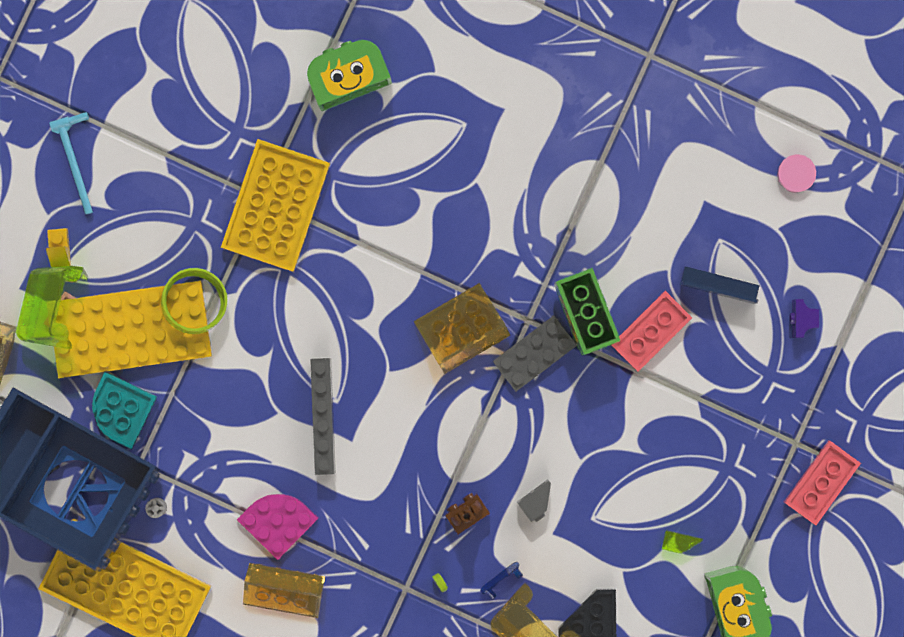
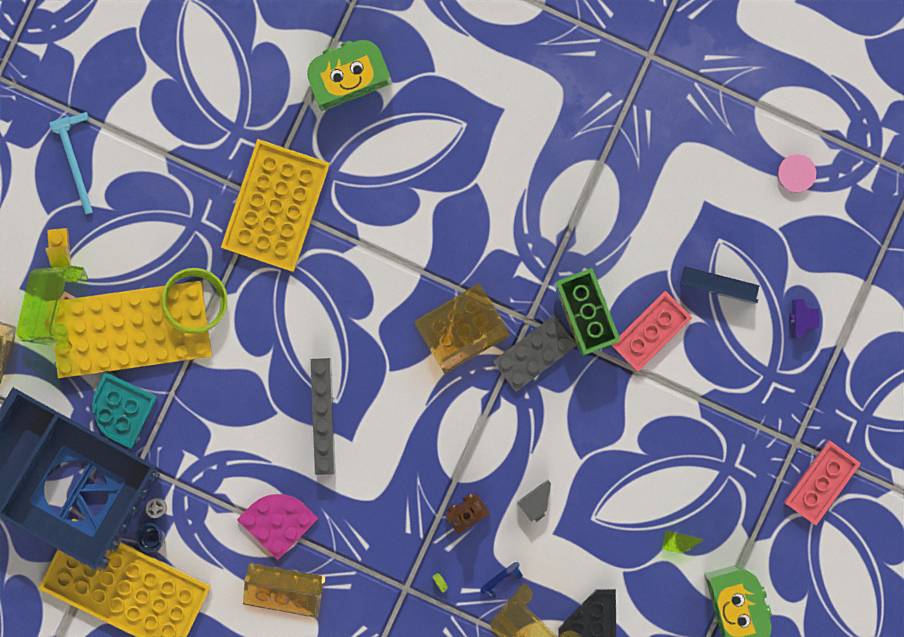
none -> dark blue hair [136,523,165,553]

